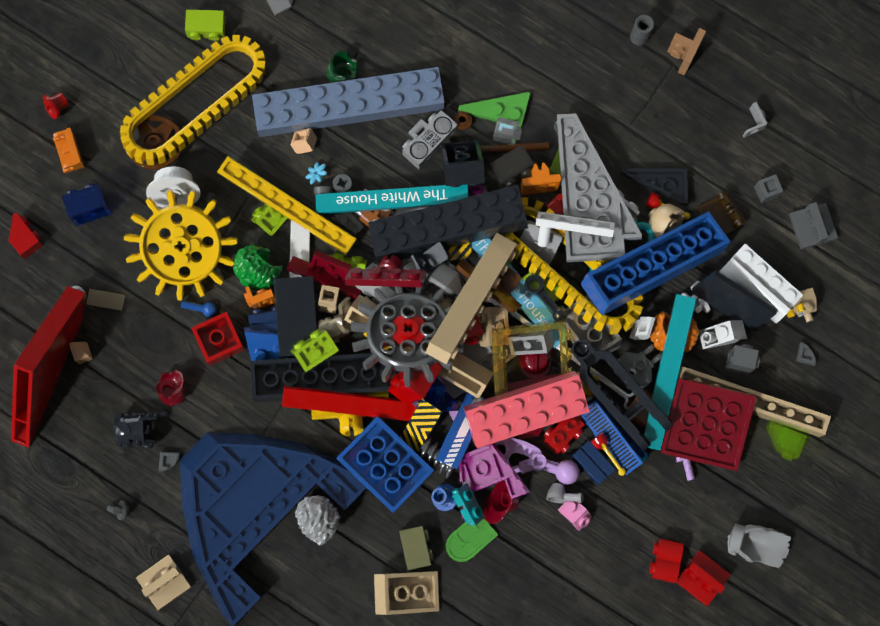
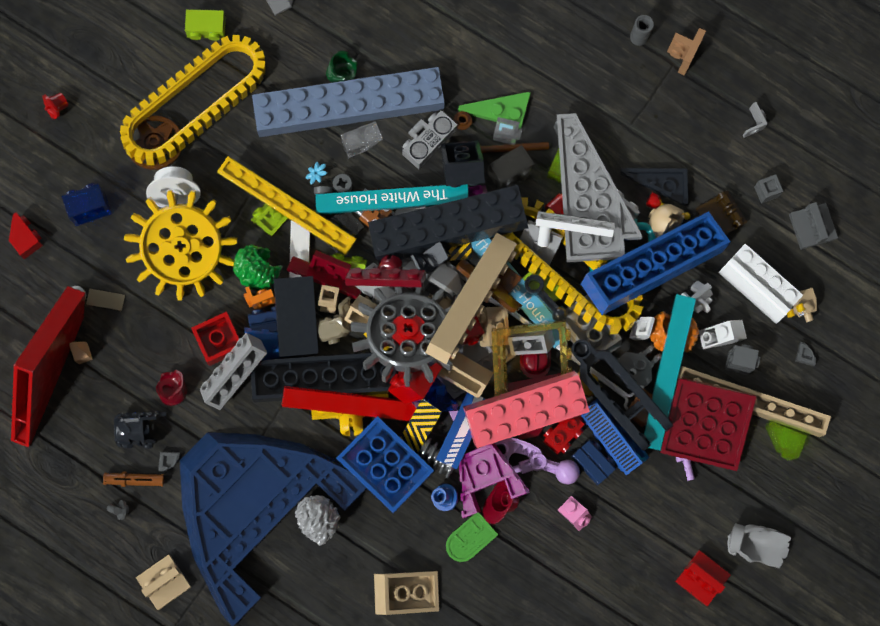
orange hinge [53,128,84,173] -> none
blue bar [181,300,217,317] -> none
light nougat slope [290,128,317,154] -> none
lime bracket [291,329,339,372] -> none
olive brick [399,526,434,571] -> none
teal hinge [452,483,485,526] -> none
orange piece [520,163,561,195] -> none
light grey bar [546,483,584,503] -> none
hinge [591,432,626,476] -> none
red brick [649,539,684,583] -> none
black tile [691,270,777,331] -> none
none -> dark orange pin [103,471,164,487]
none -> light grey brick [200,333,267,410]
none -> clear slope [340,121,383,158]

